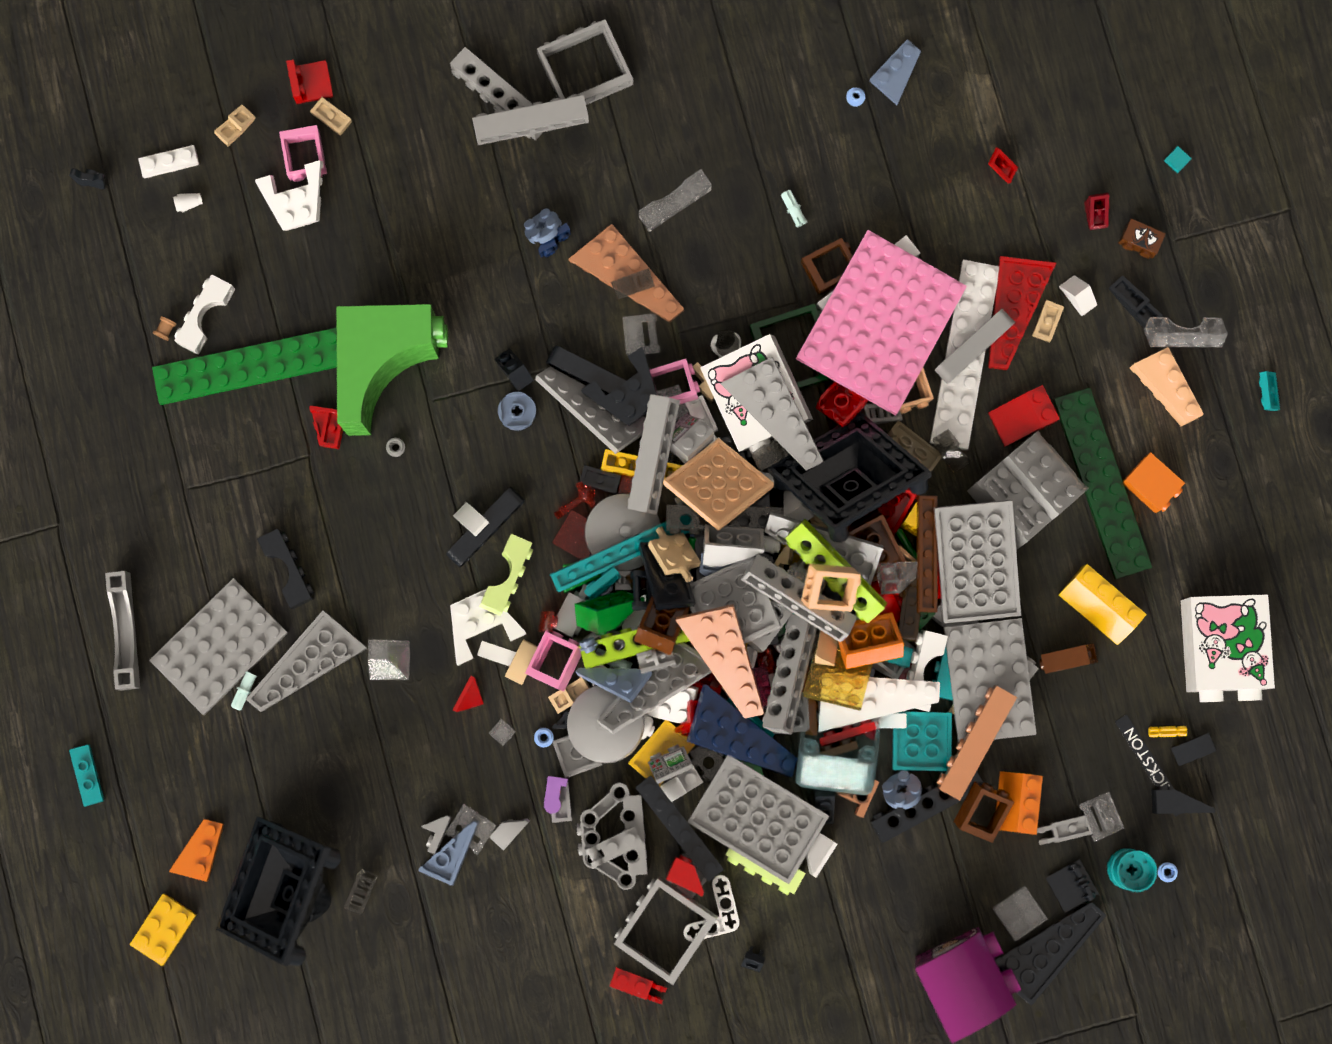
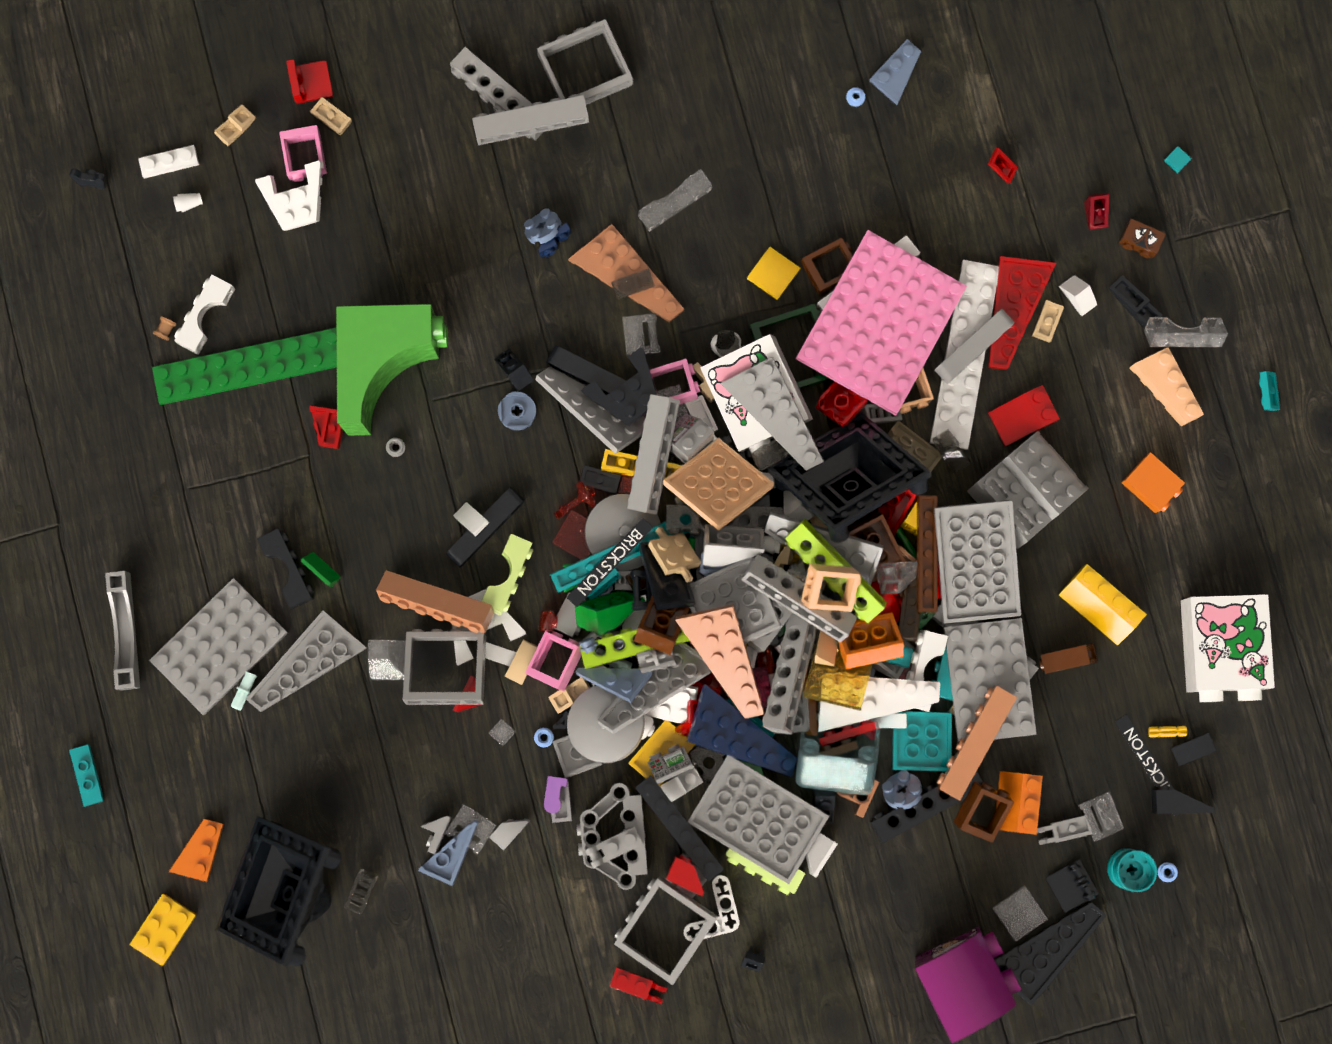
light aqua axle [781,190,807,227] -> none
dark green plate [1053,388,1152,580] -> none
none -> green slope [301,552,341,588]
none -> nougat brick [376,570,494,633]
none -> light grey window [403,629,486,705]
none -> black sticker [566,518,653,607]
none -> yellow slope [747,247,801,300]

